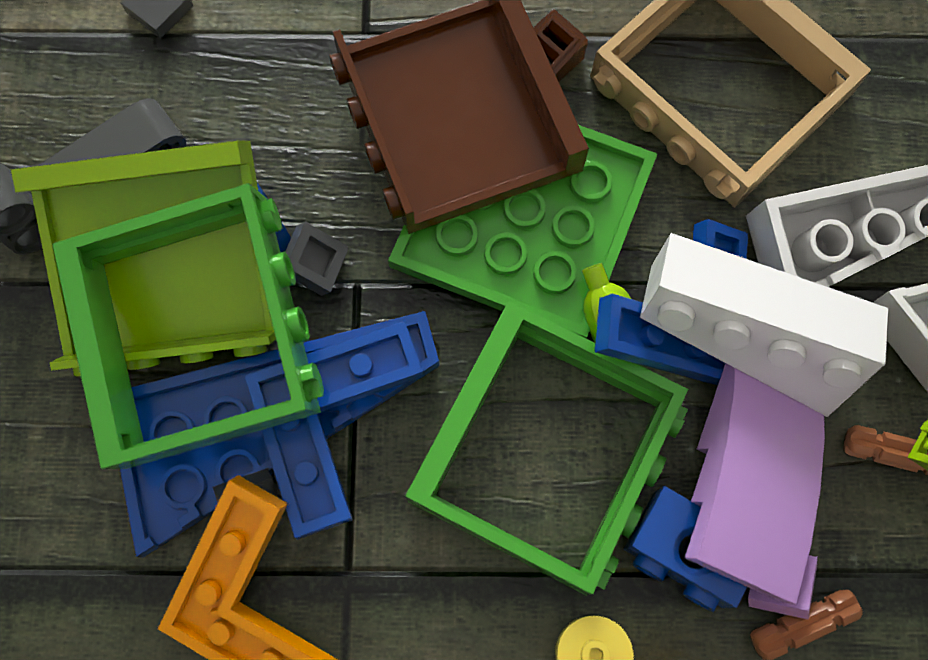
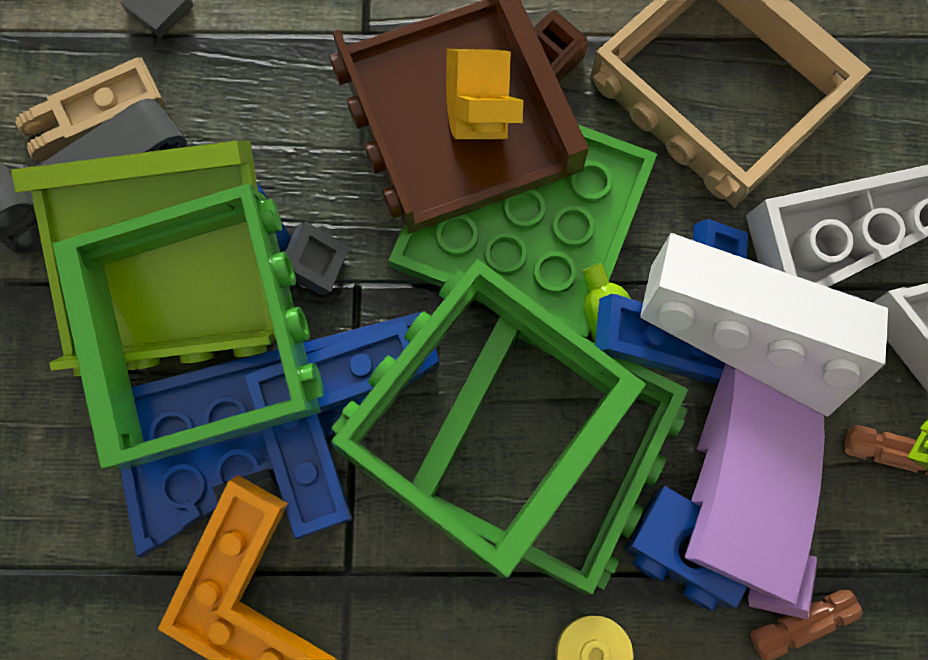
none -> tan hinge [15,57,166,162]
none -> bright green window [331,259,646,578]
none -> yellow brick [446,49,524,139]

